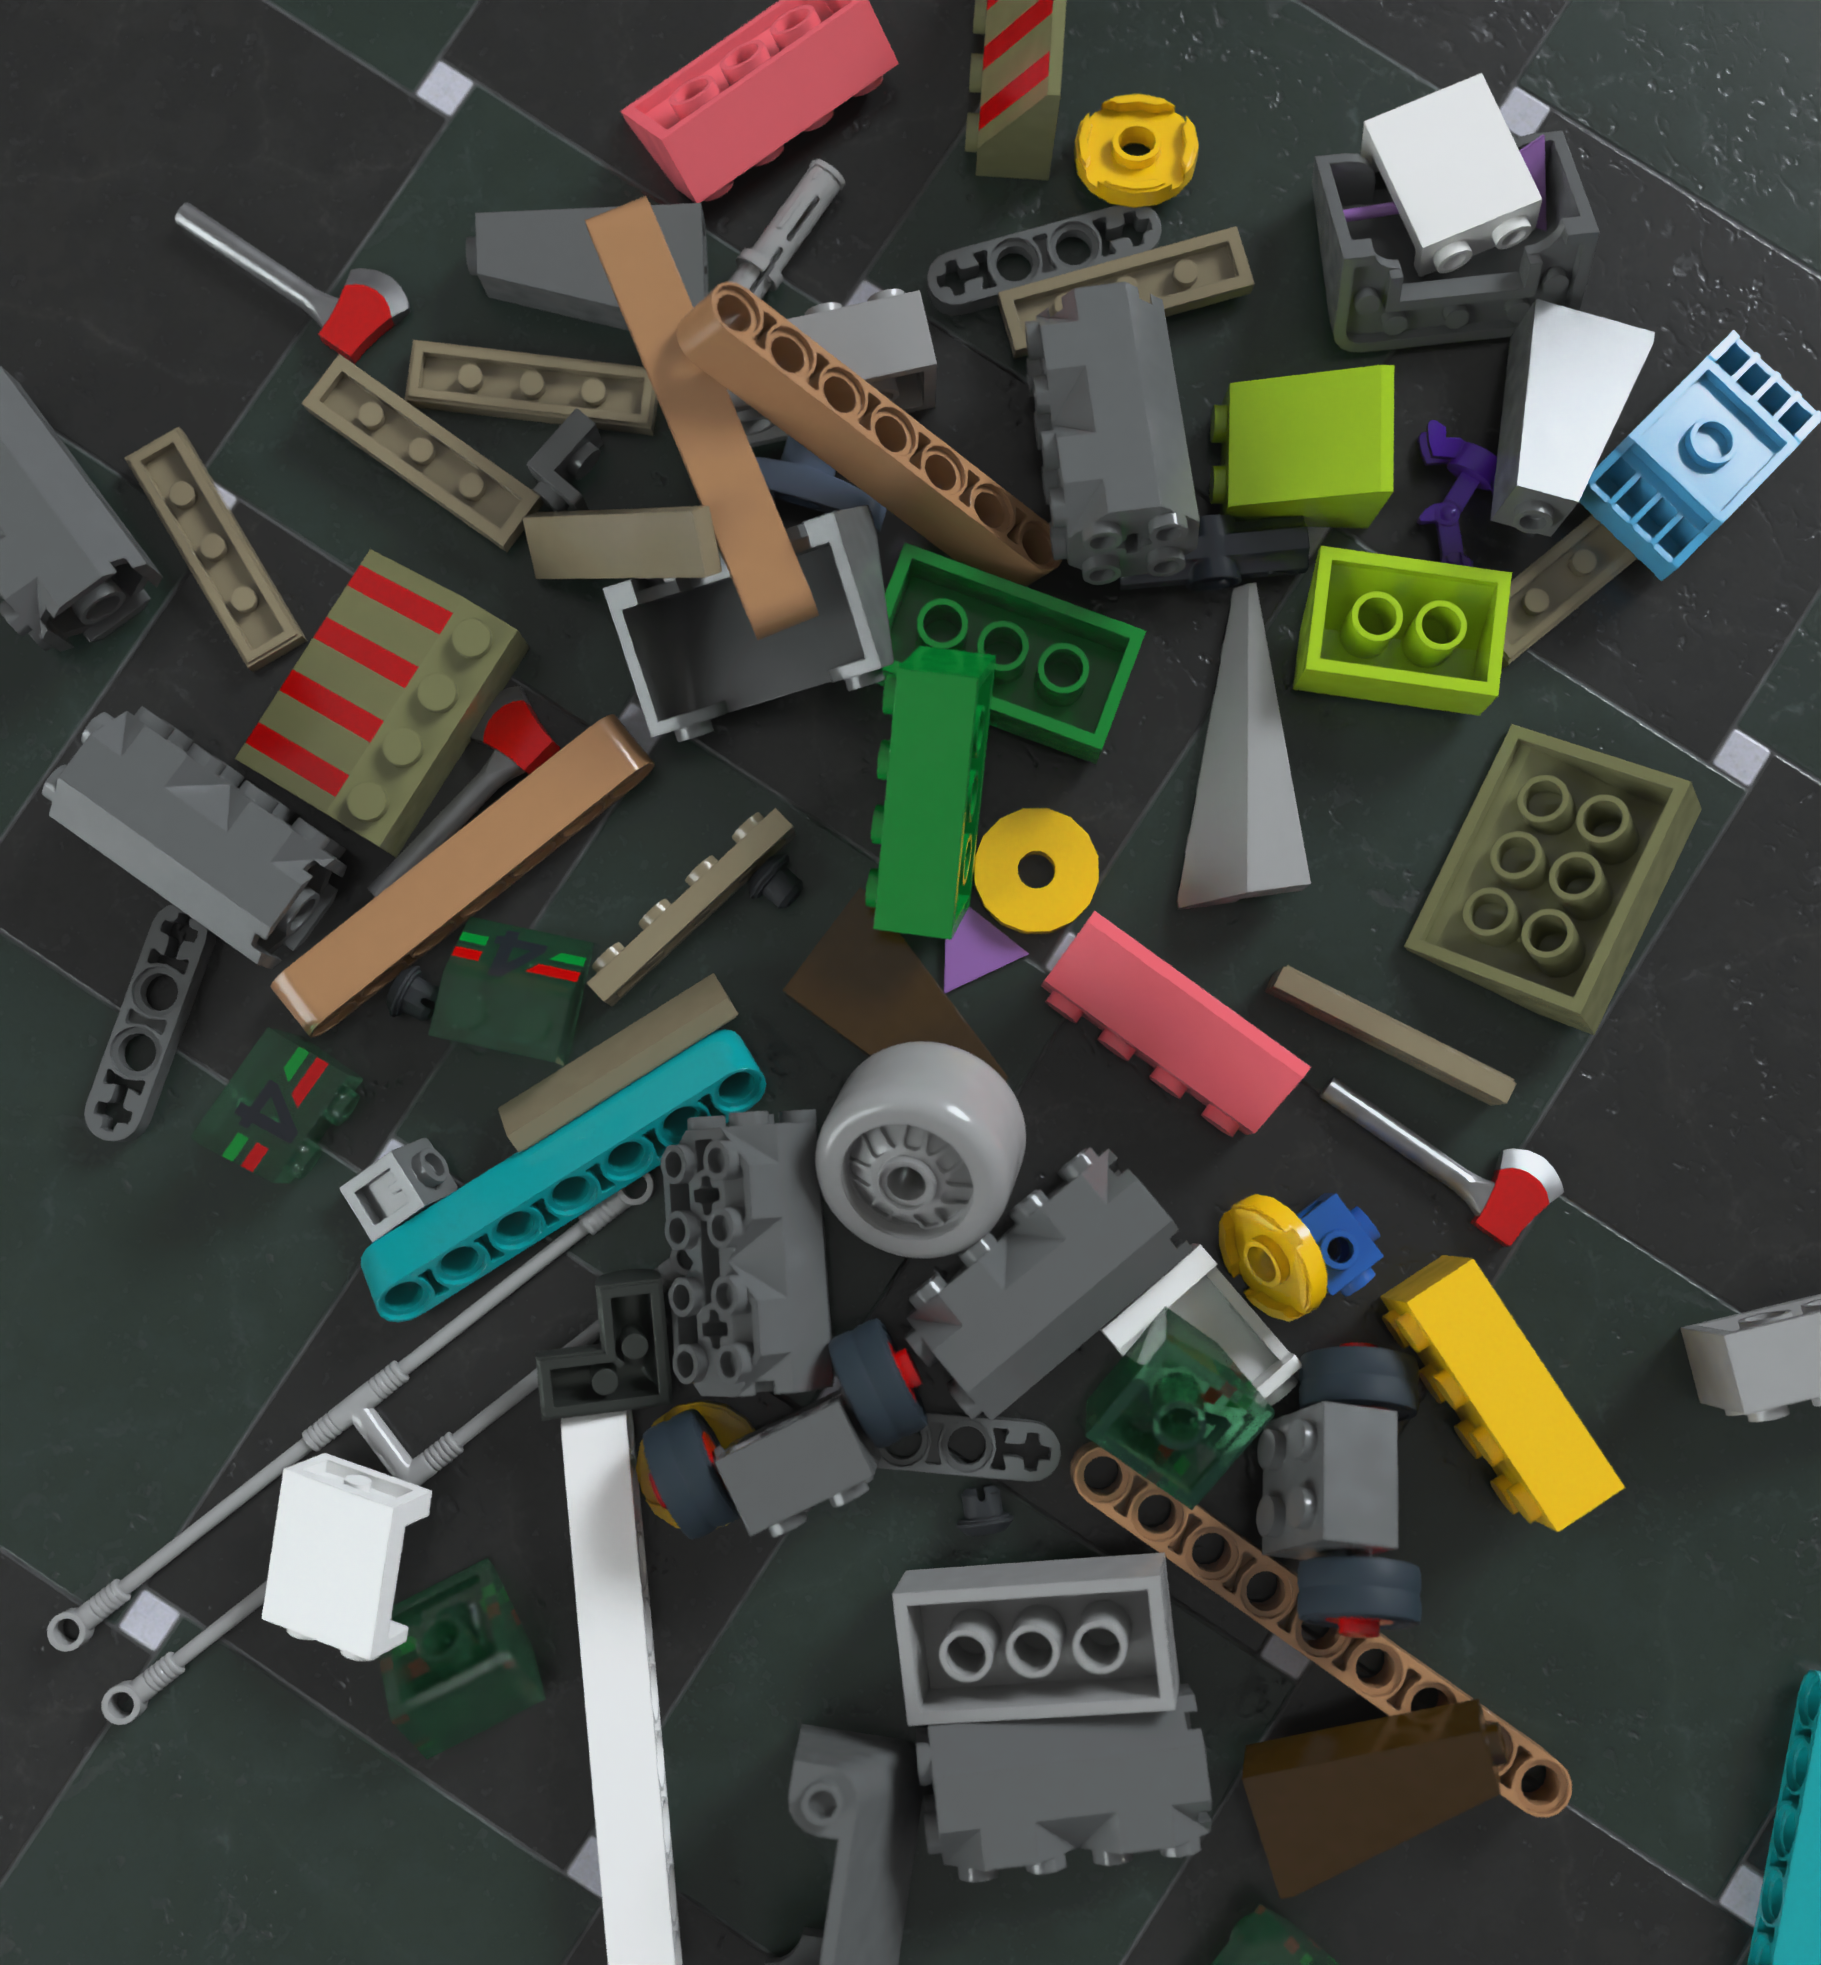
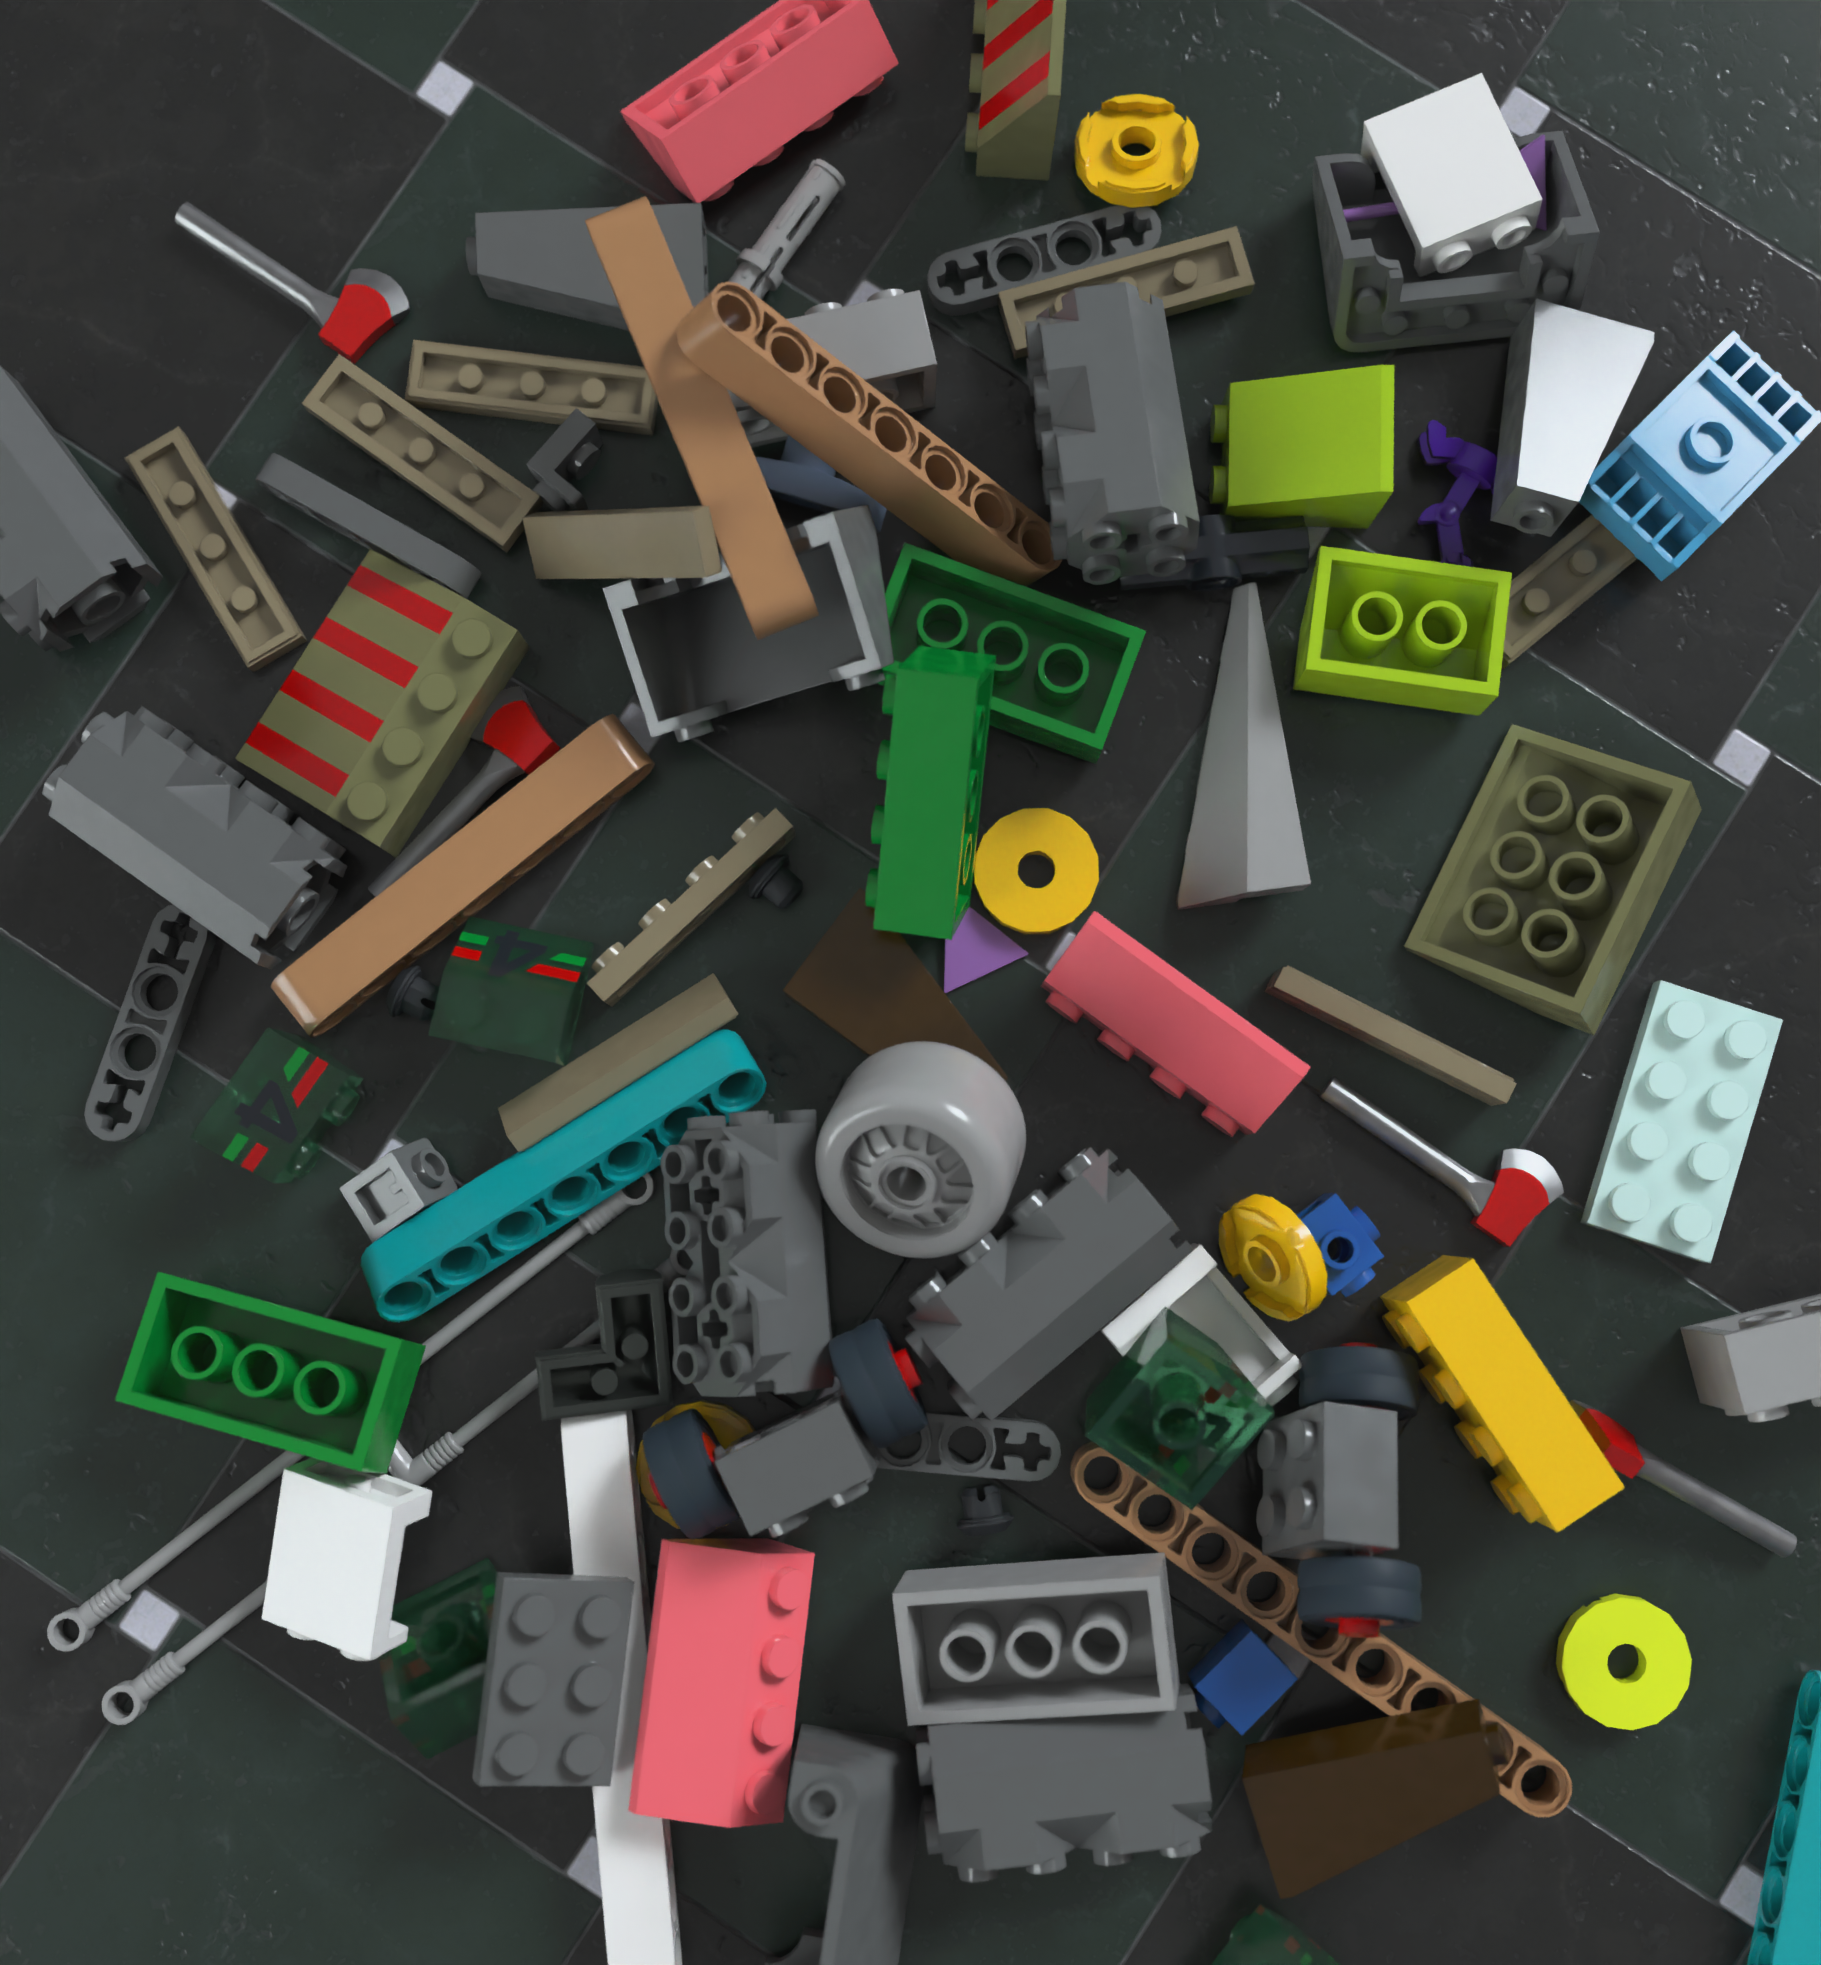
none -> green brick [115,1272,426,1474]
none -> dark grey beam [255,453,482,599]
none -> dark grey plate [472,1572,634,1786]
none -> coral slope [628,1538,815,1828]
none -> blue brick [1187,1619,1298,1735]
none -> neon yellow tile [1556,1594,1692,1730]
none -> flat silver piece [1569,1400,1797,1558]
none -> light aqua plate [1580,980,1783,1263]

